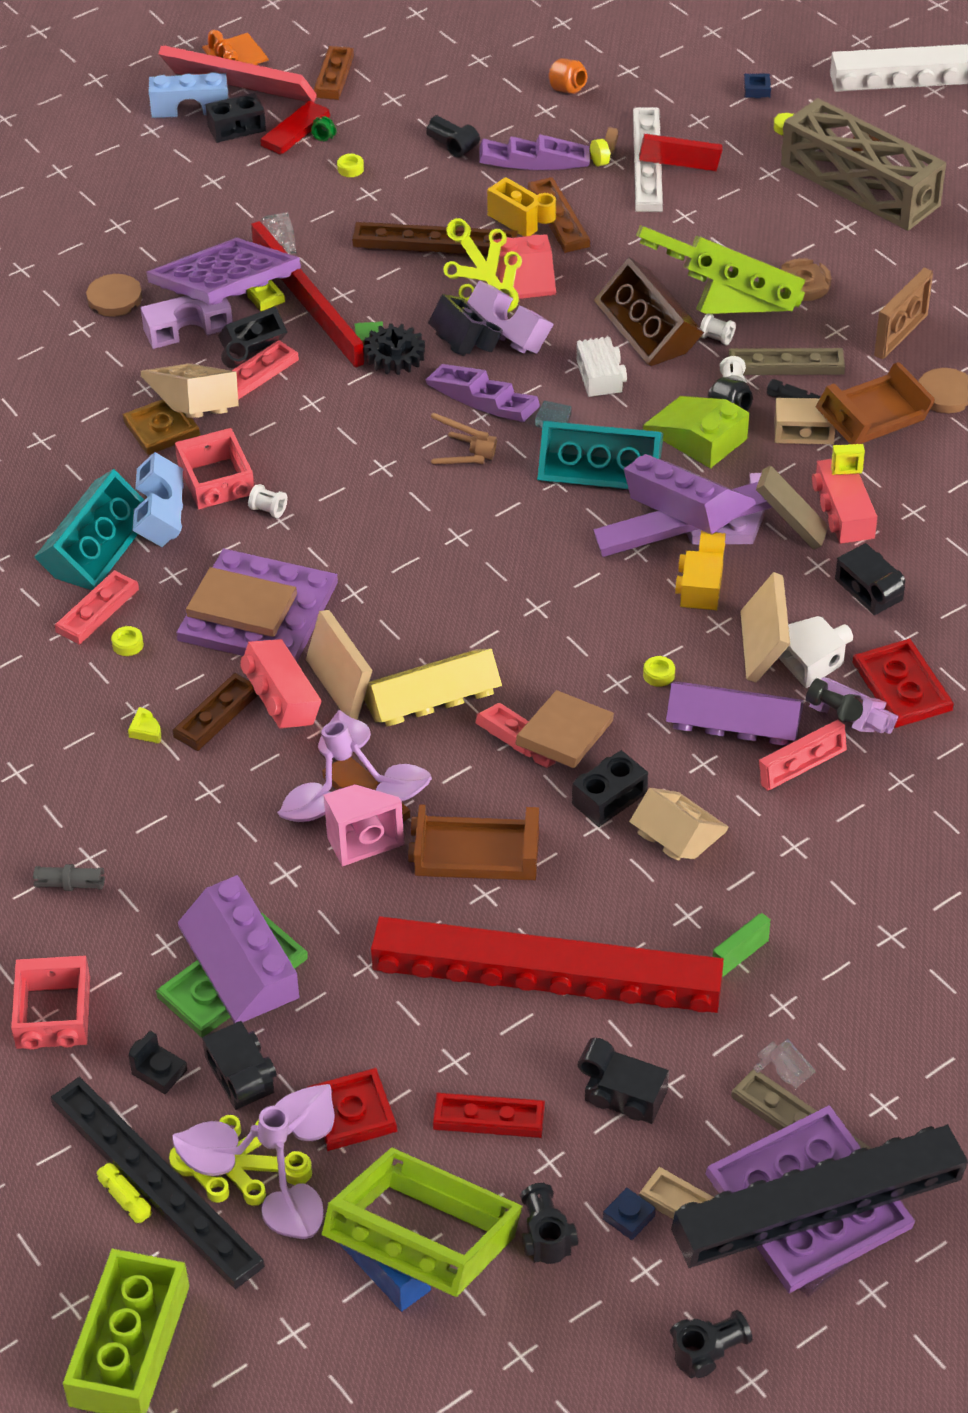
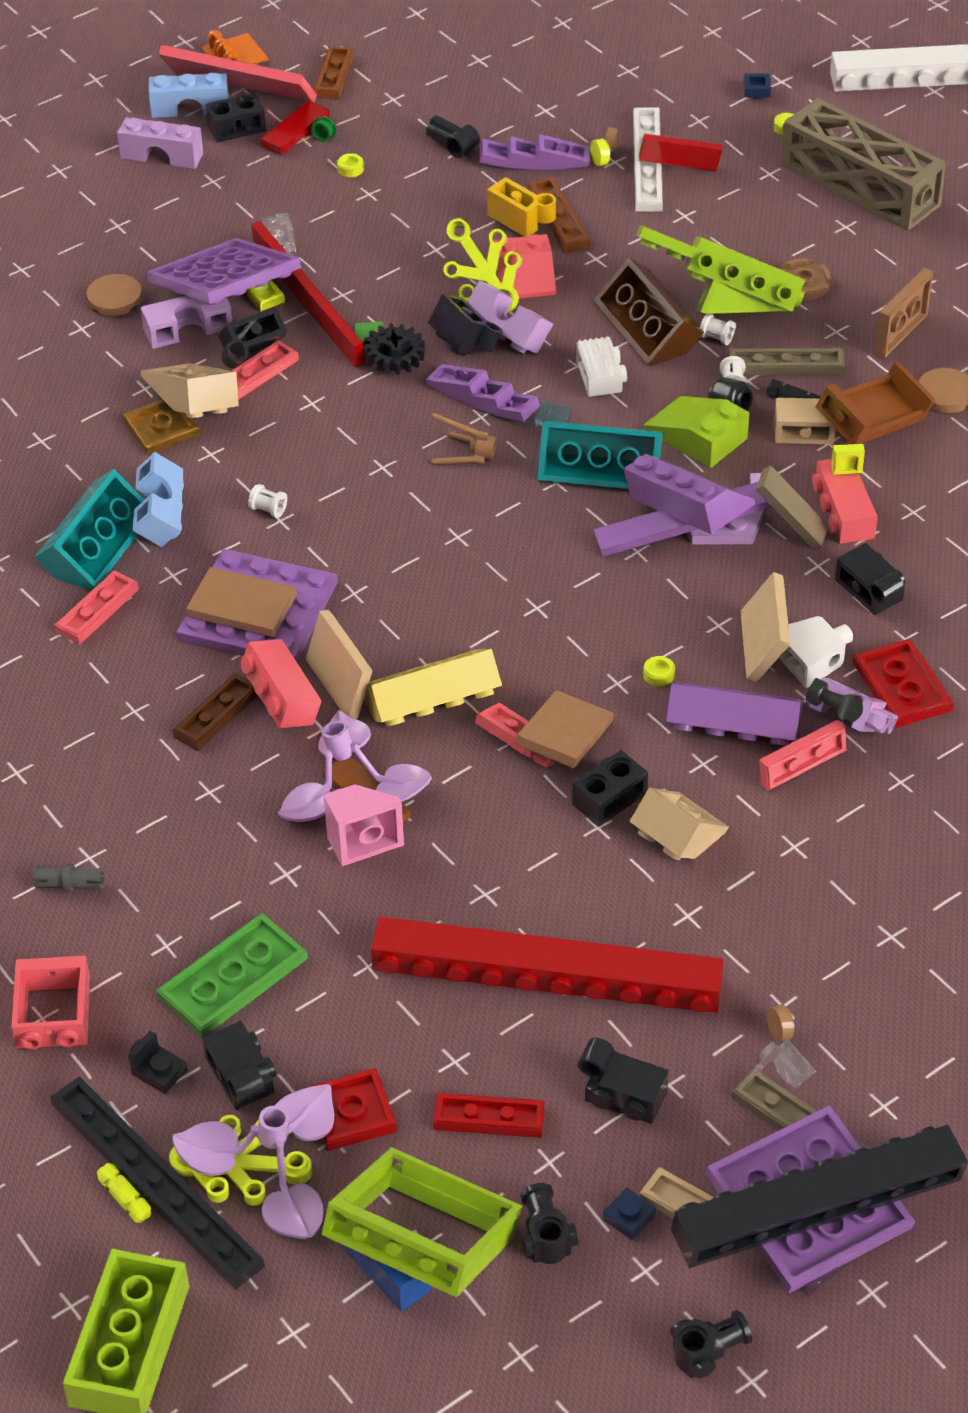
neon yellow tile [111,626,144,656] -> none
neon yellow tile [128,707,161,743] -> none
coral window [175,428,254,510] -> none
medium lavender slope [178,875,299,1023] -> none
reddish brown plate [352,222,518,255] -> none
dark orange panel [408,804,539,880] -> none
orange head [548,58,587,94] -> none
yellow hinge [675,531,726,610] -> none
bright green tile [713,913,771,977] -> none
none -> lavender arch [117,117,203,169]
none -> medium nougat tile [767,1004,795,1042]

